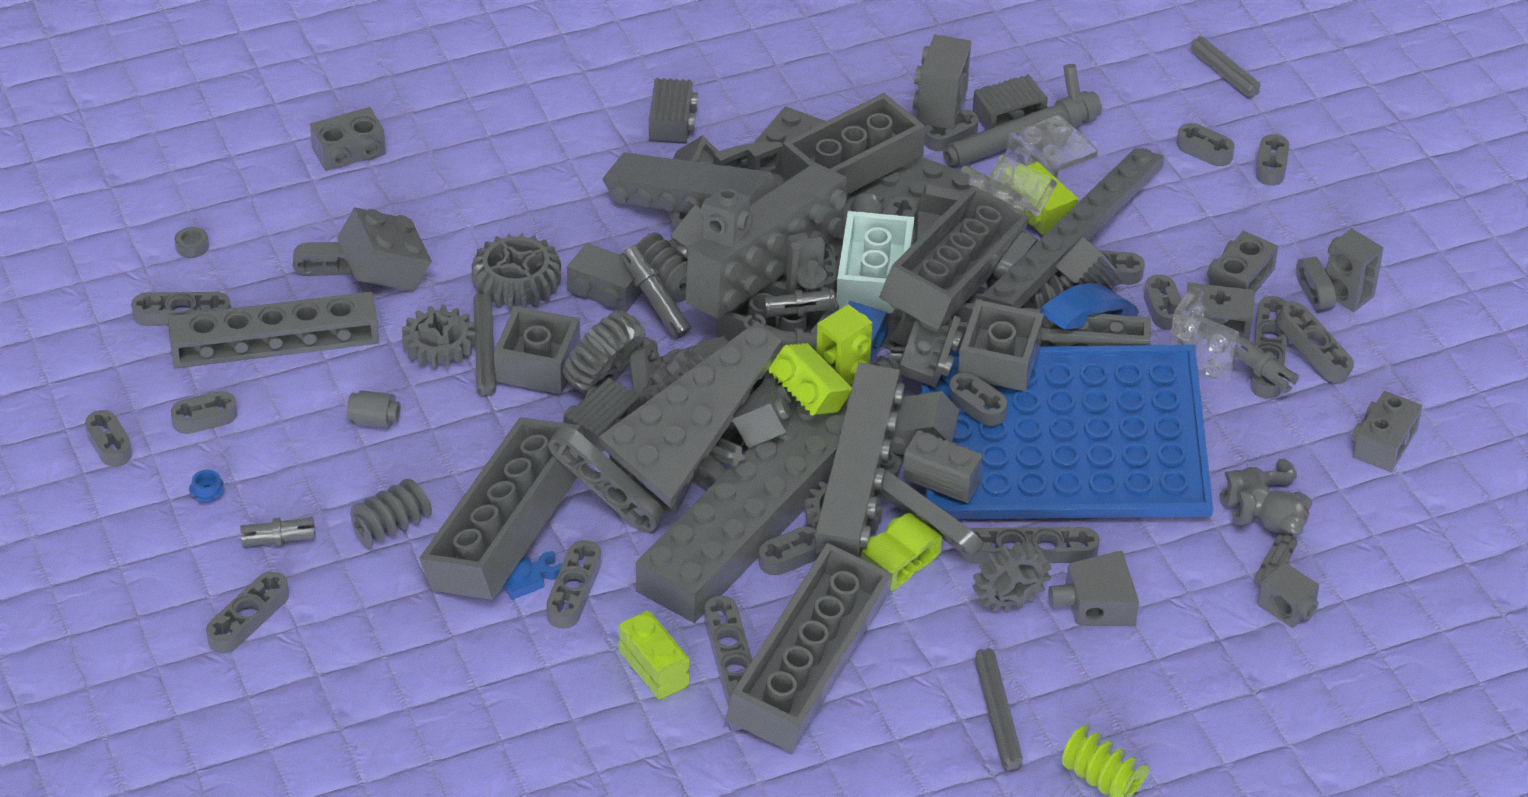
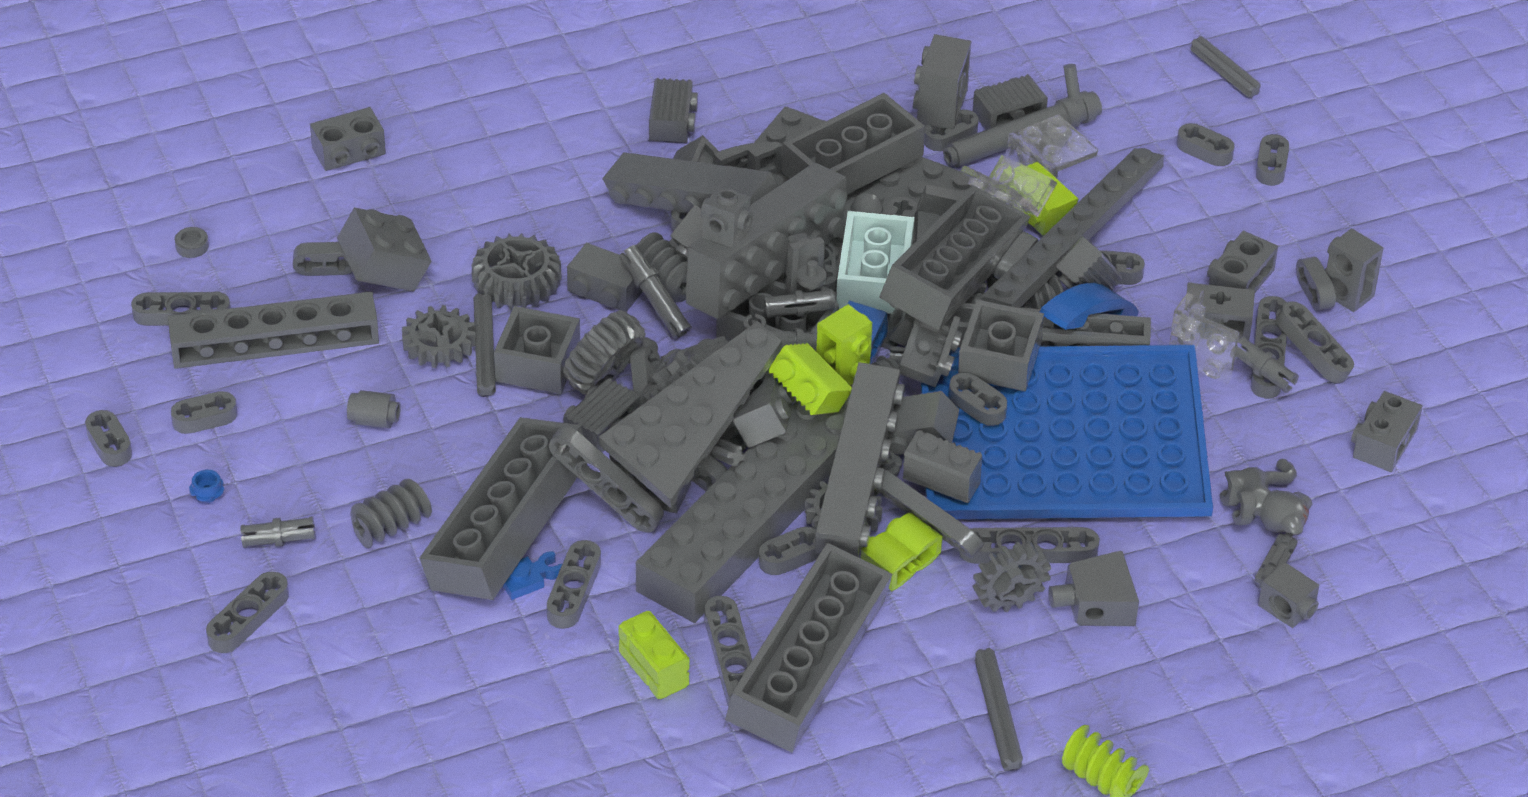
dark grey beam [1144,275,1184,330] -> none

